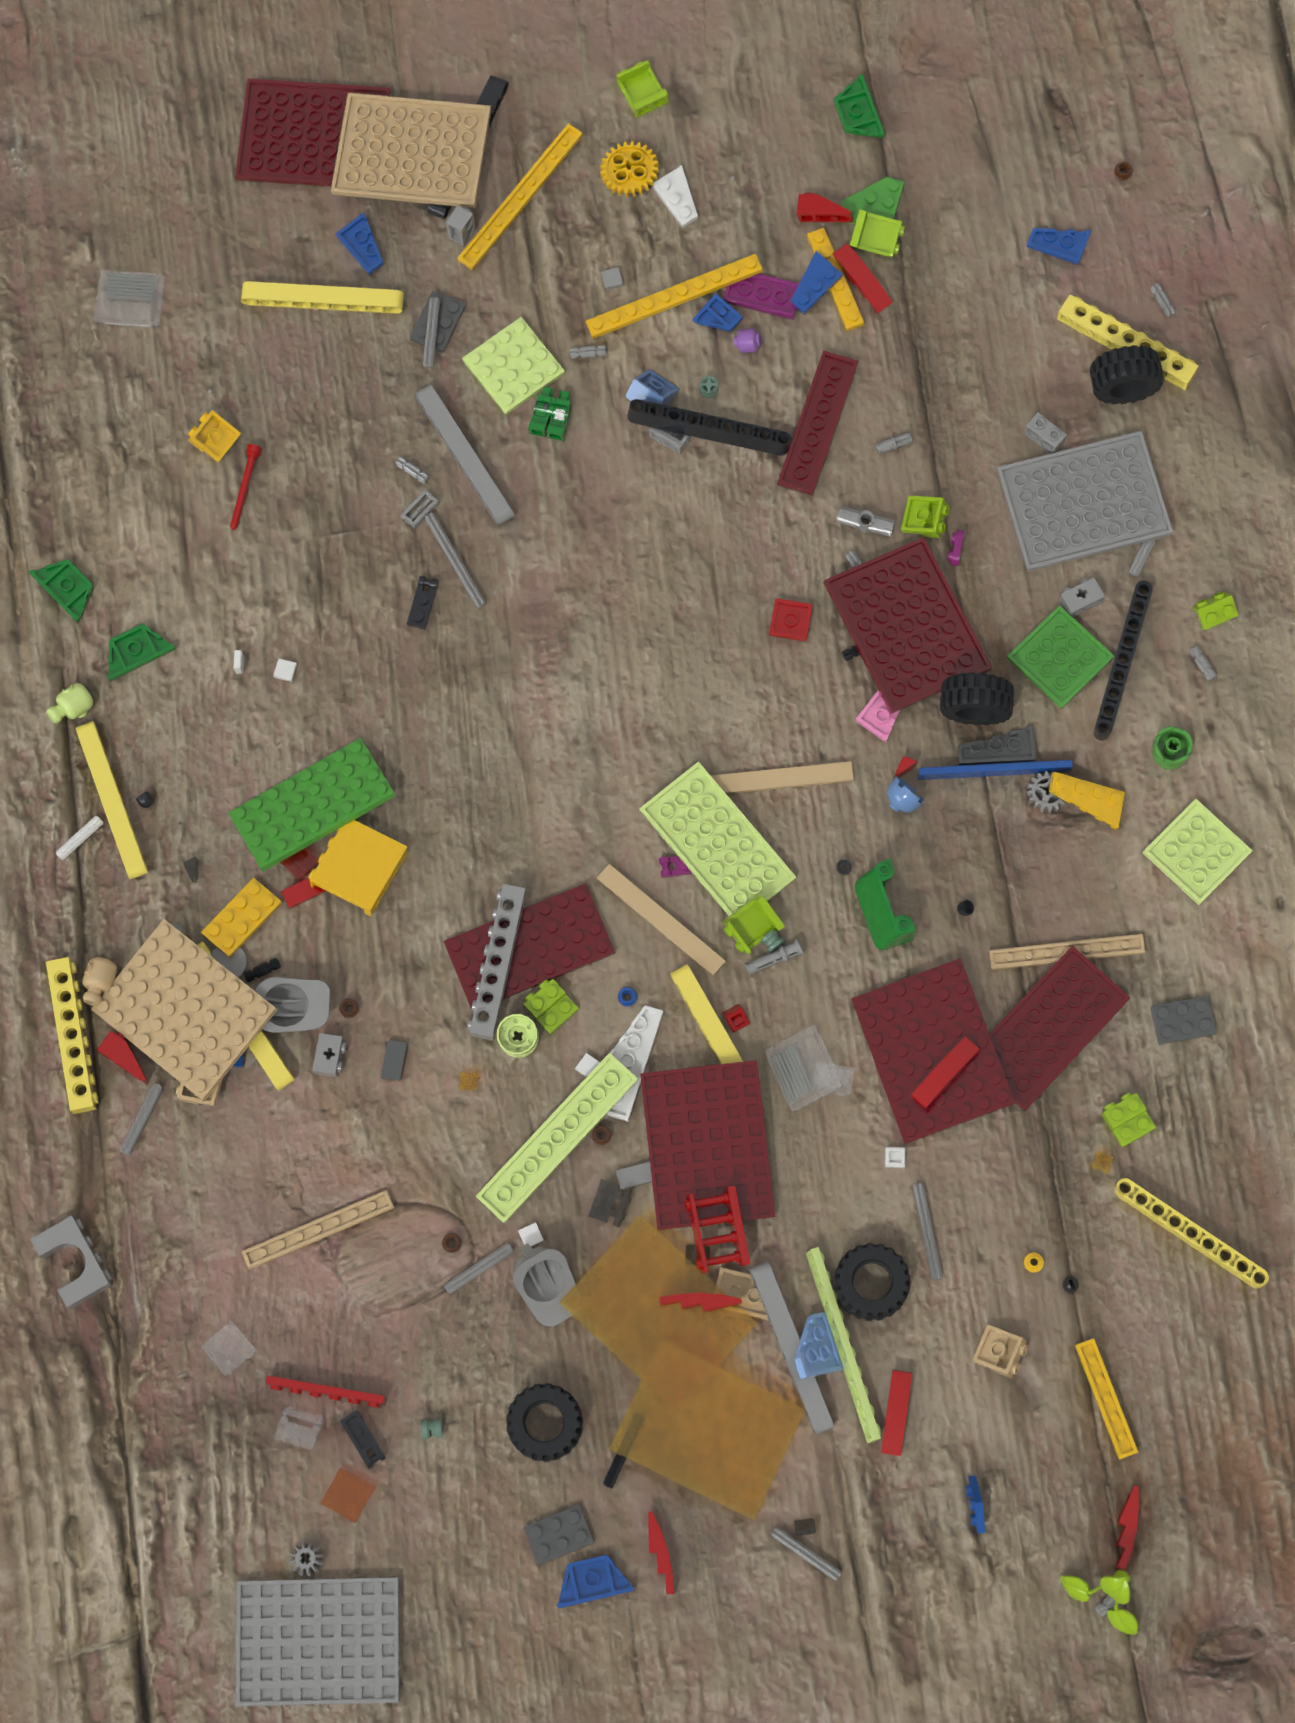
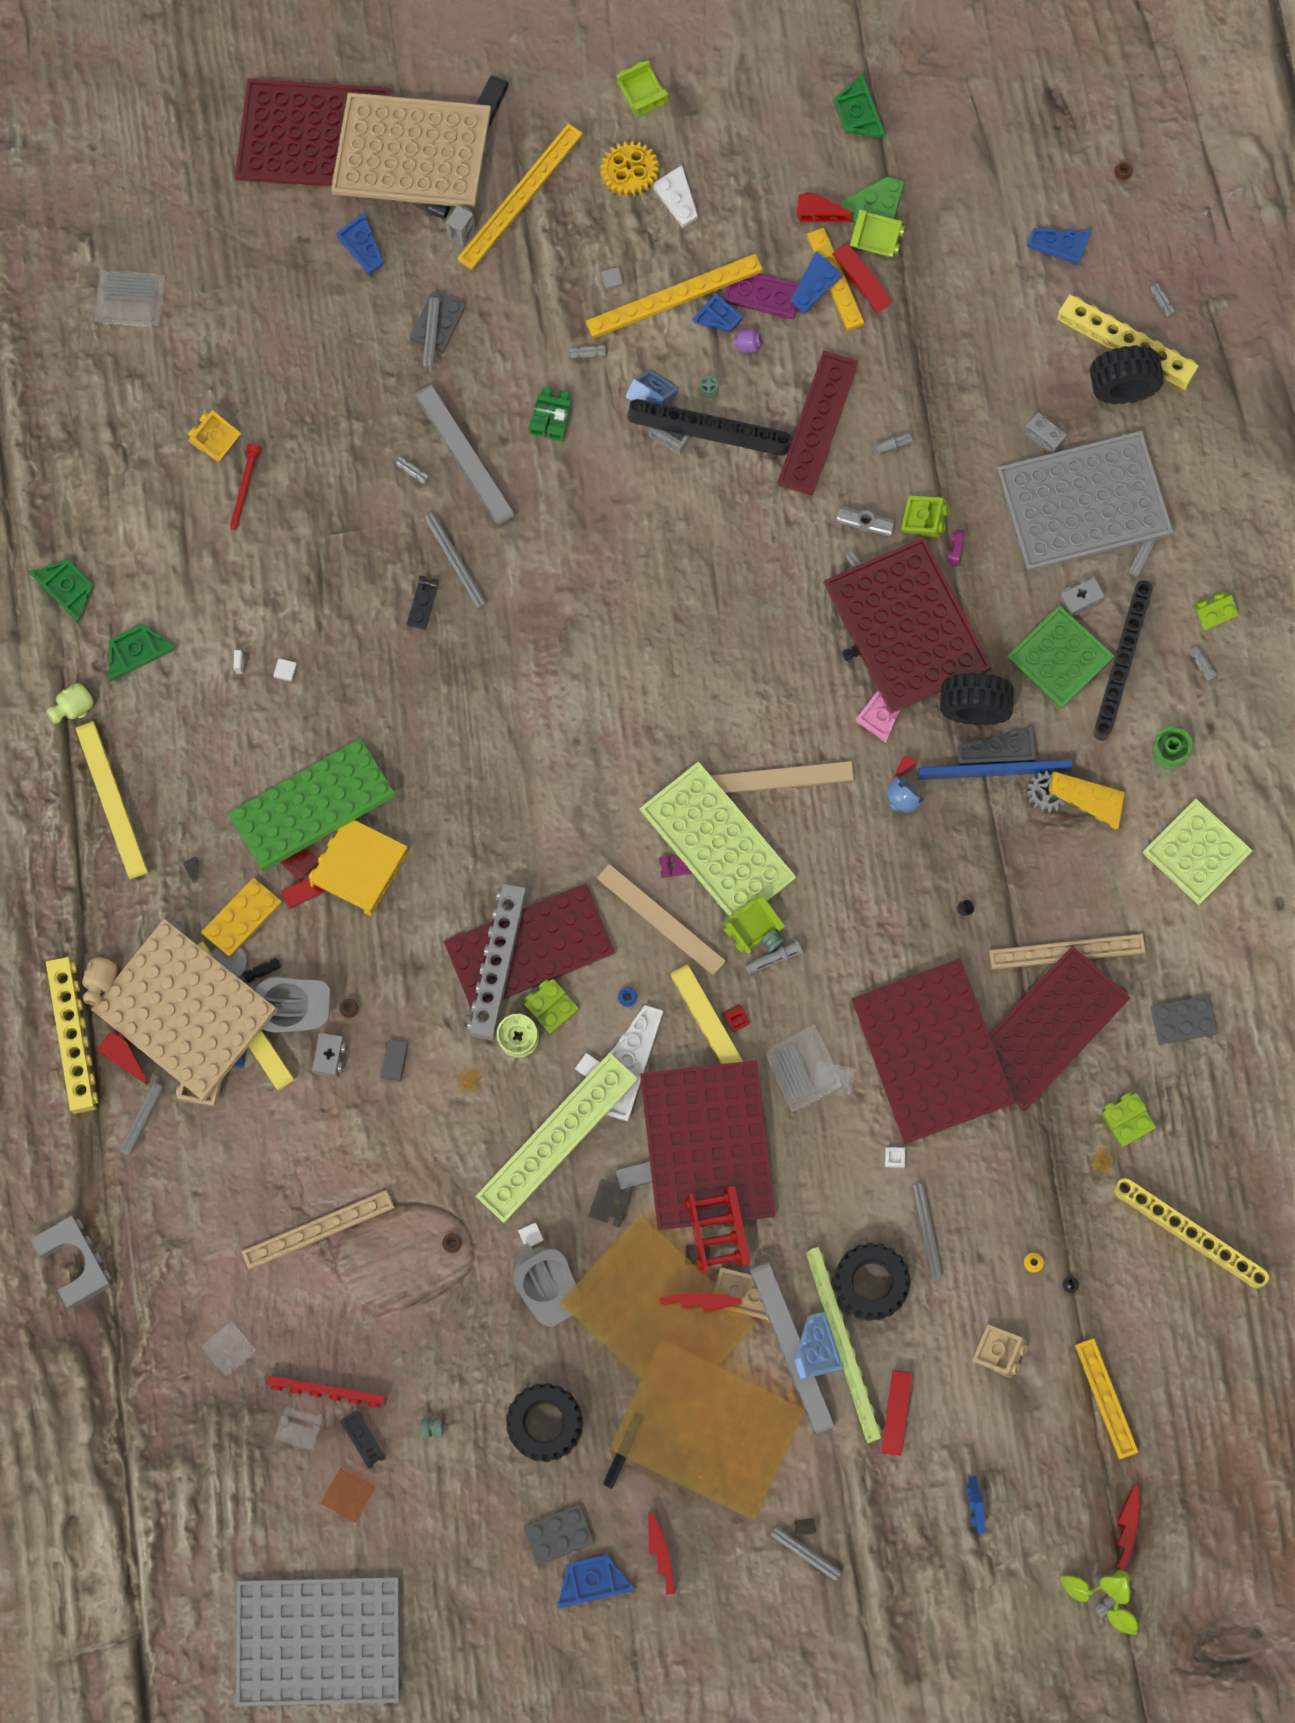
white axle [56,816,103,860] -> none
black hinge [136,791,153,808] -> none
light yellow beam [241,281,404,313] -> none
light grey gear [289,1541,324,1576] -> none
light grey tile [400,489,439,529] -> none
light grey axle [444,1243,514,1294] -> none
yellowish green plate [462,317,565,415] -> none
reddish brown plate [592,1125,612,1145] -> none
red plate [769,598,813,642] -> none
black hinge [836,859,852,875] -> none
green windscreen [855,859,916,950] -> none
red slope [911,1037,980,1109] -> none

